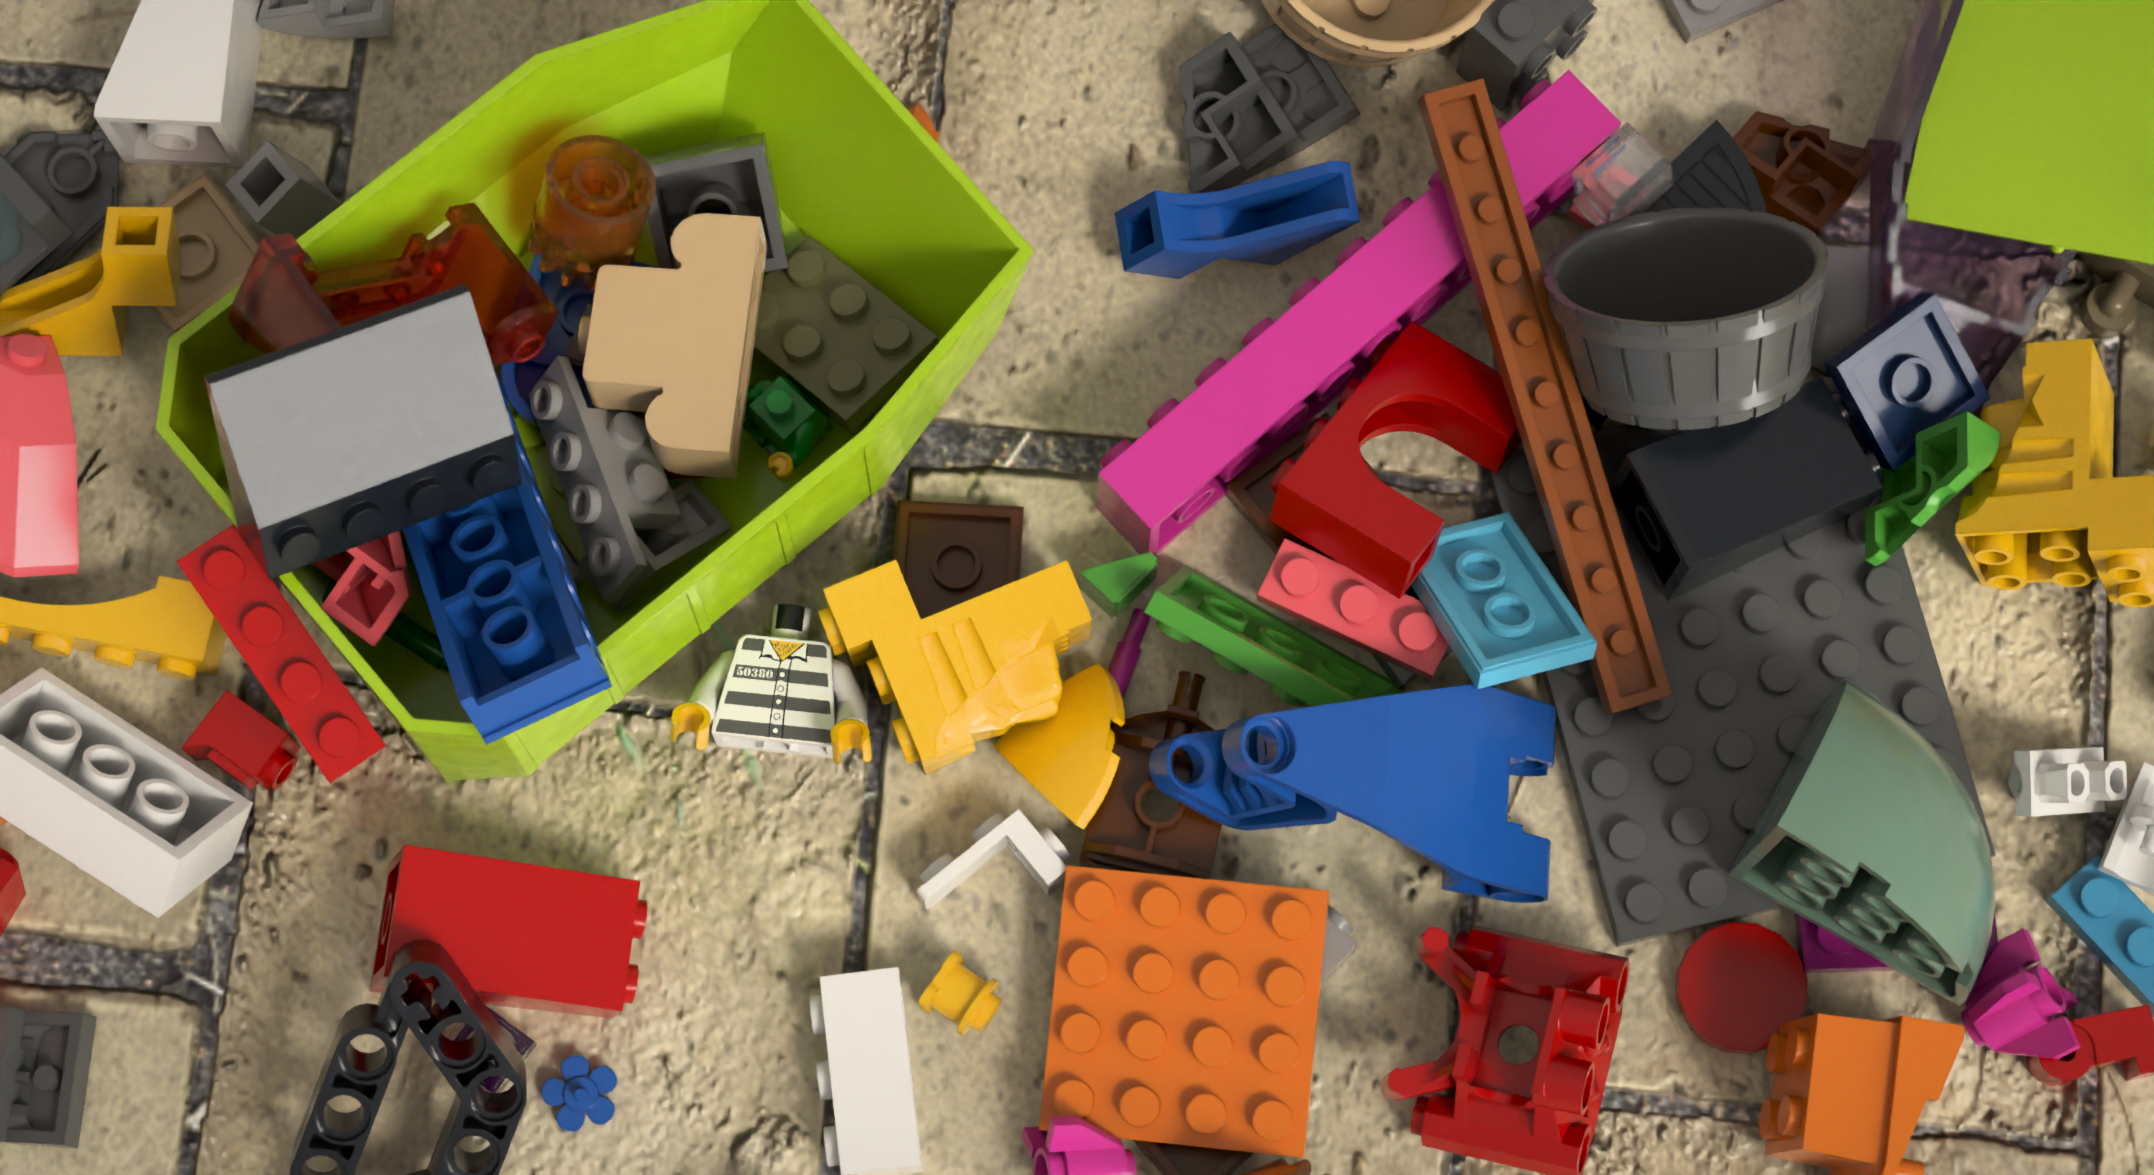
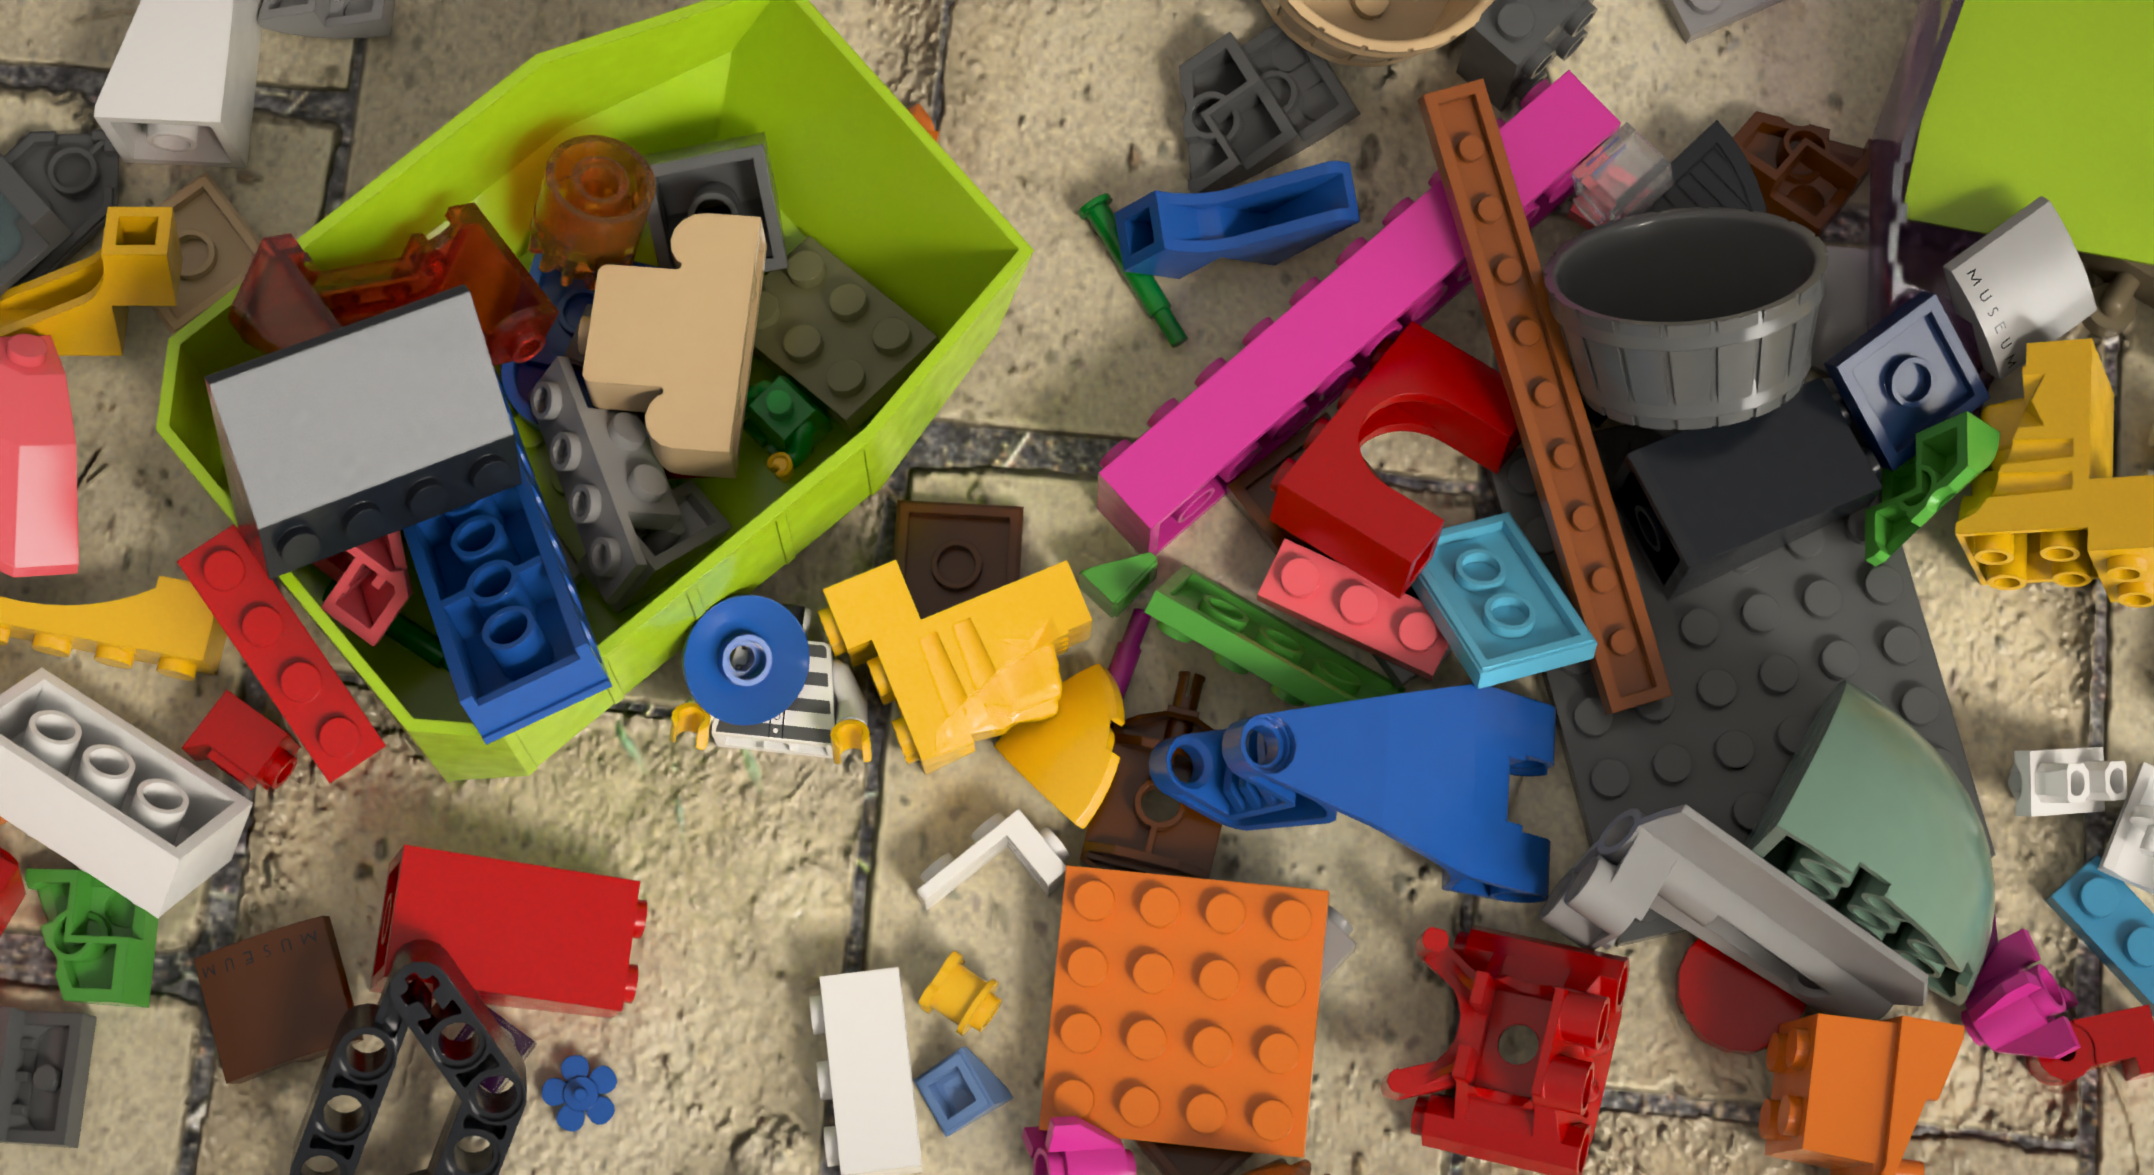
light grey brick [225,140,342,244] -> none
none -> bright green slope [25,868,159,1008]
none -> reddish brown slope [193,916,364,1084]
none -> blue dish [682,594,810,725]
none -> medium blue slope [913,1046,1013,1137]
none -> green piece [1078,193,1188,348]
none -> light grey panel [1539,804,1929,1020]
none -> light grey slope [1943,196,2097,381]

